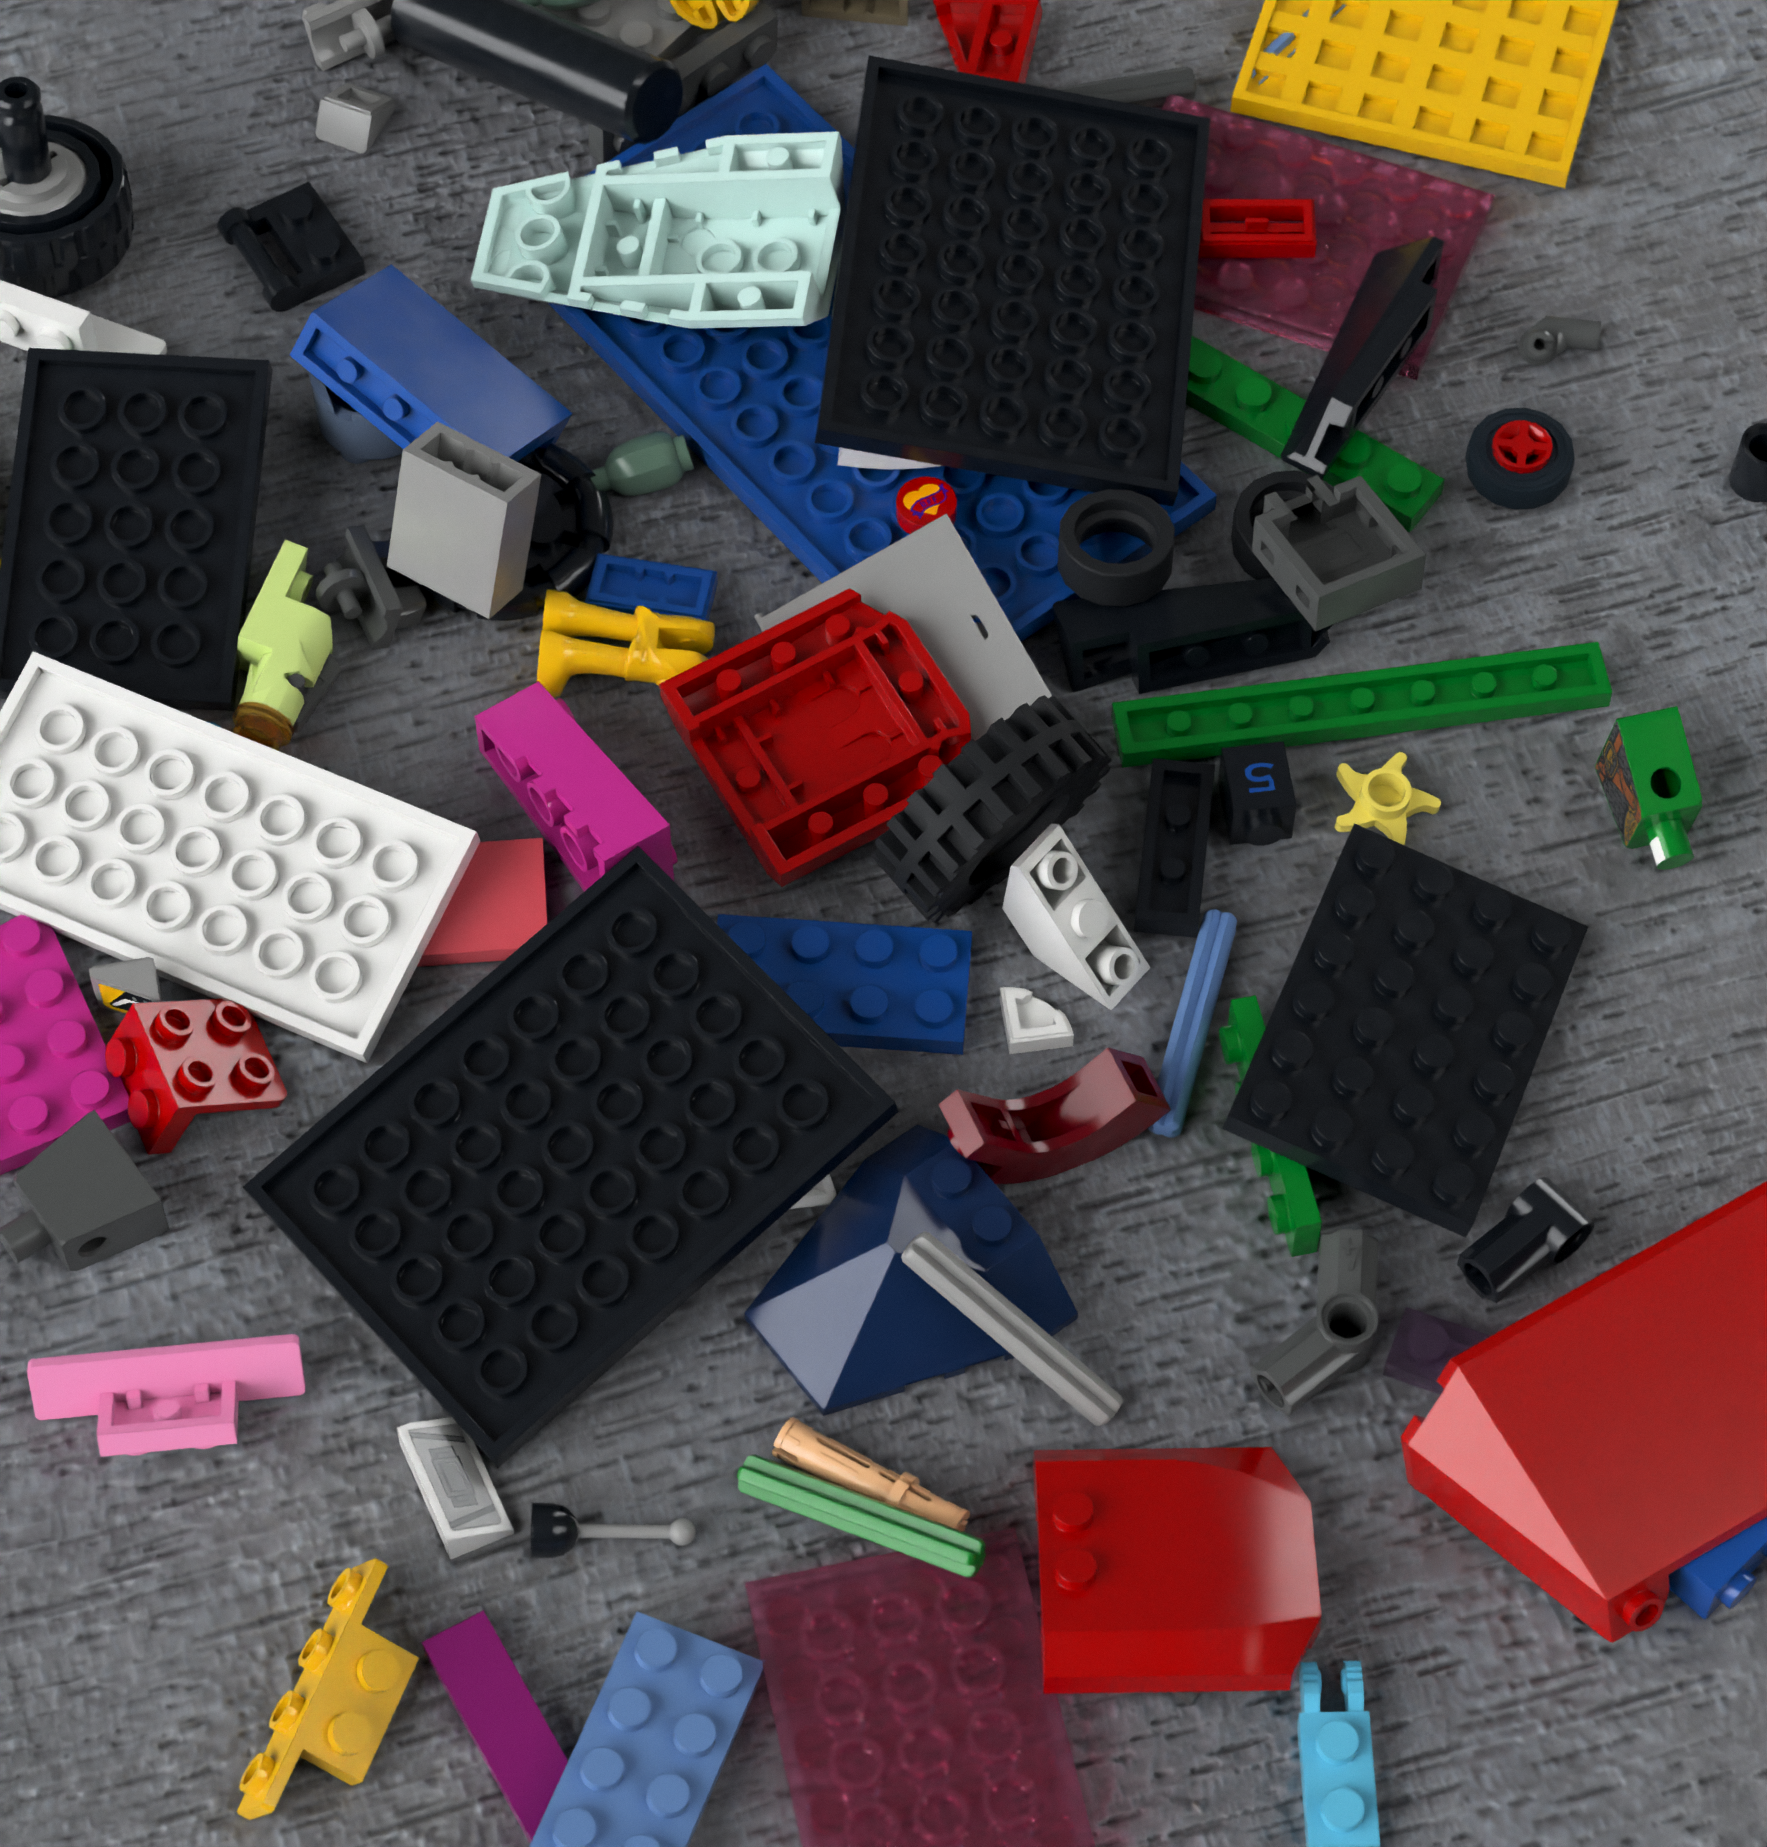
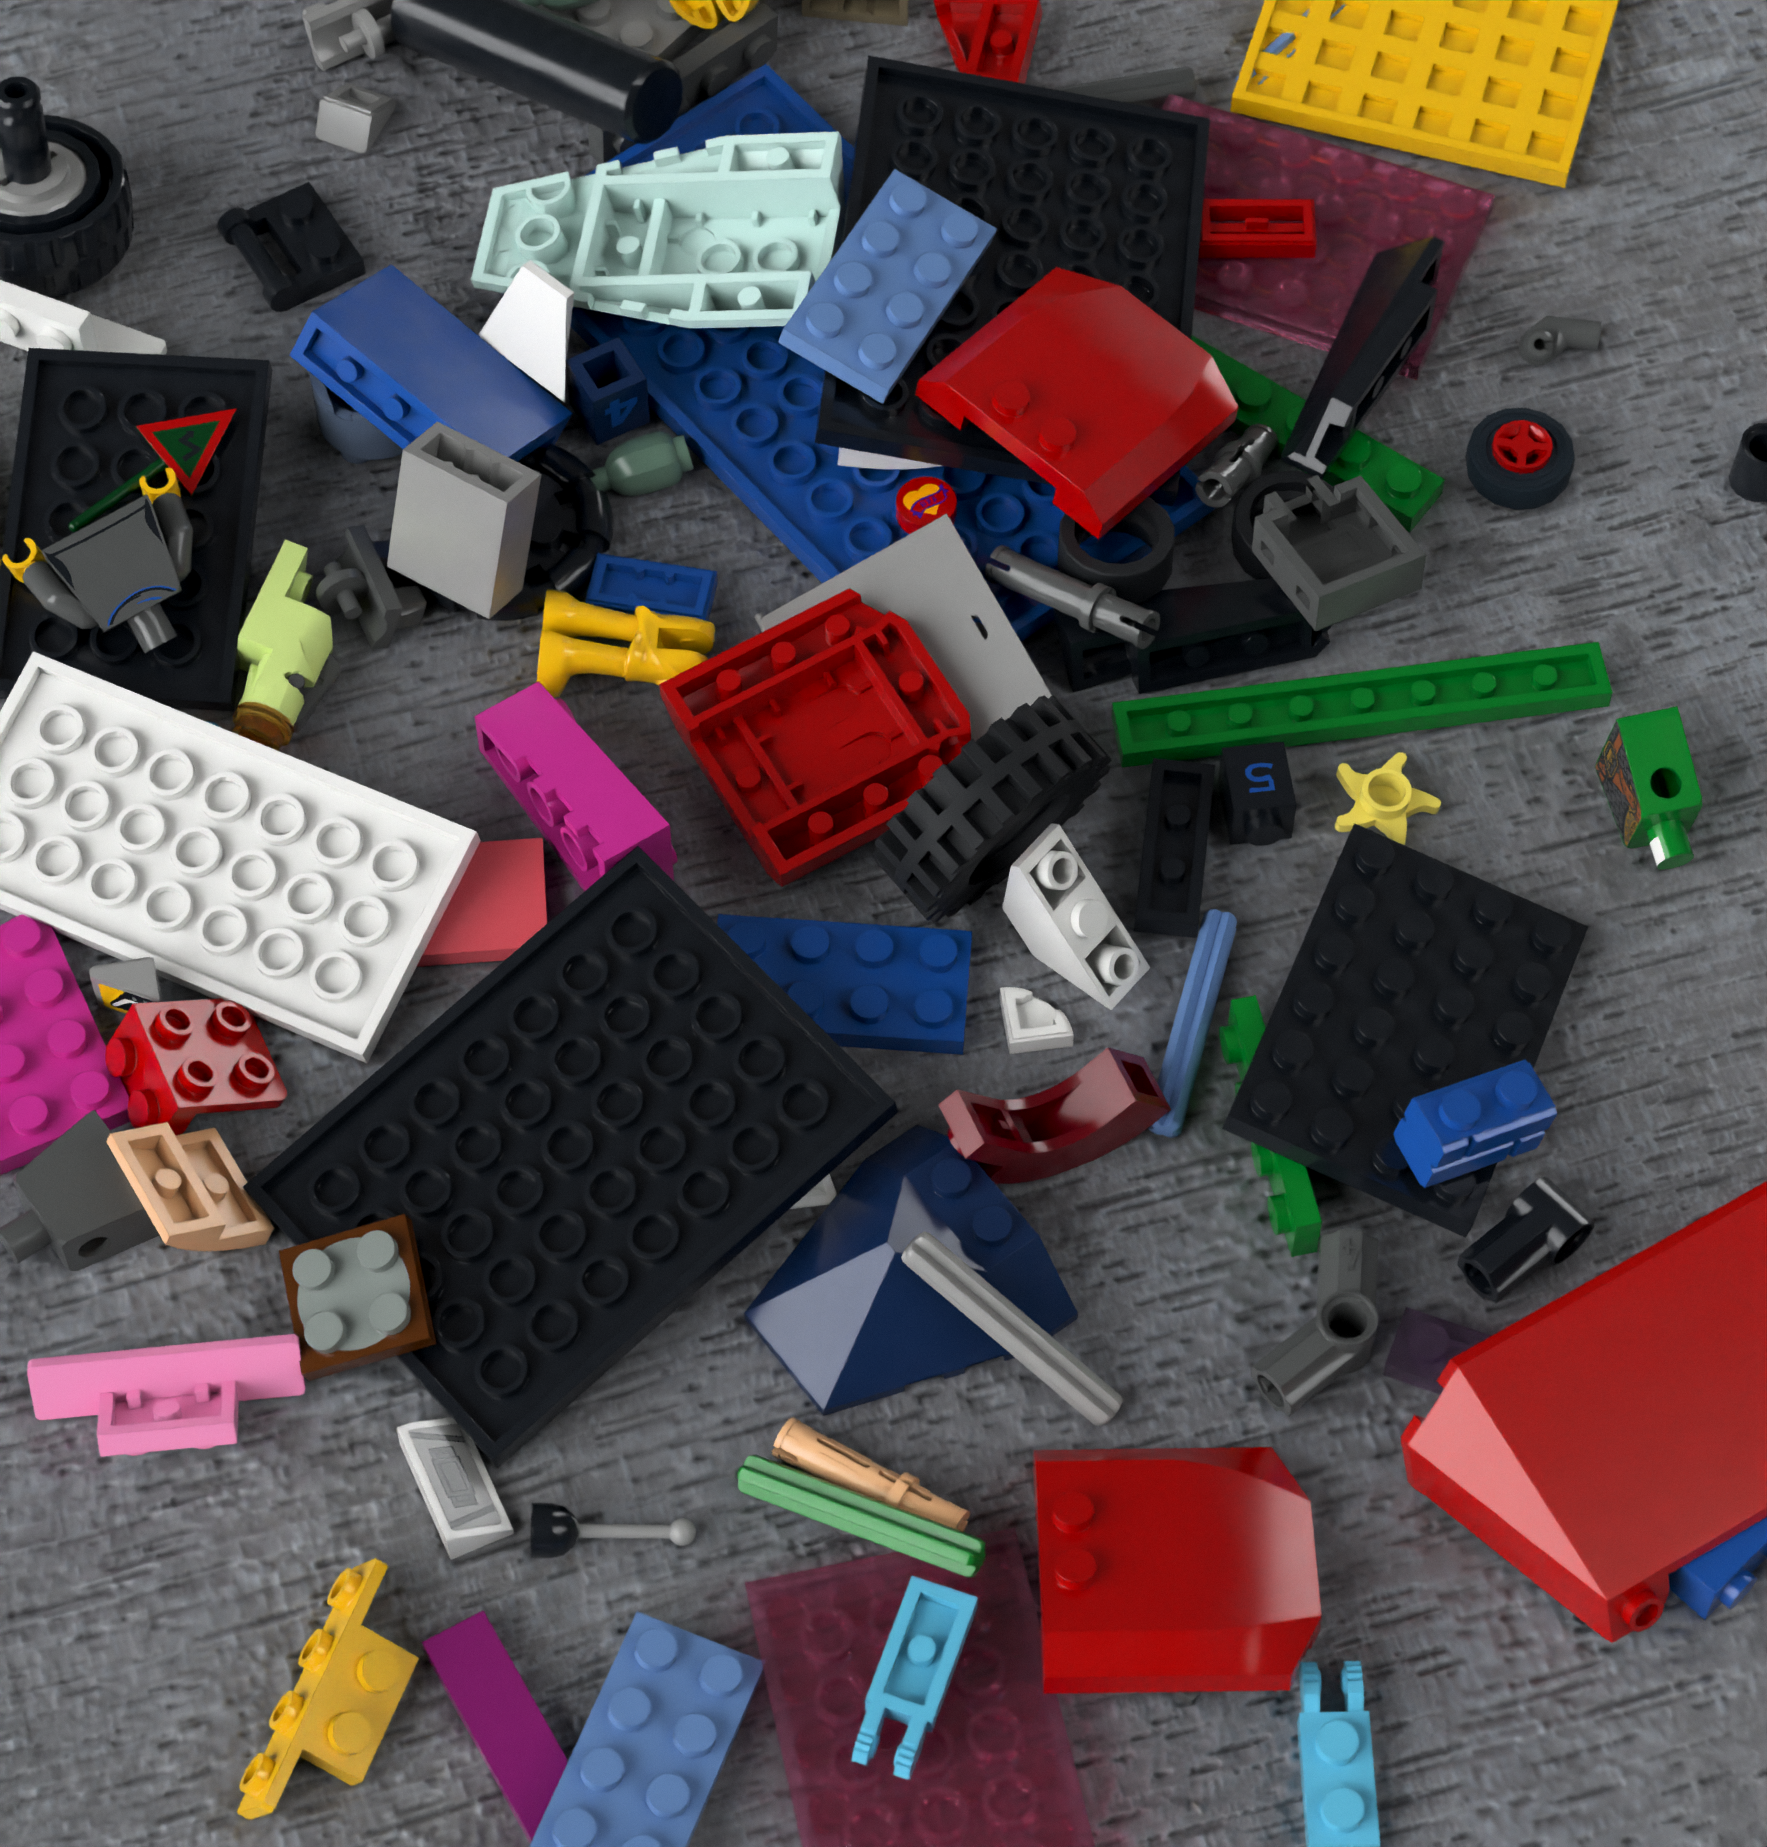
none -> dark grey torso [2,468,193,653]
none -> piece [69,408,237,532]
none -> light nougat slope [106,1122,274,1251]
none -> light grey piece [279,1214,436,1381]
none -> white slope [478,260,574,403]
none -> dark blue brick [566,337,650,445]
none -> medium blue plate [778,169,997,404]
none -> medium azure hinge [851,1576,978,1780]
none -> red wedge [915,267,1239,540]
none -> dark grey pin [985,545,1160,649]
none -> dark grey pin [1195,424,1279,508]
none -> blue brick [1393,1060,1557,1188]

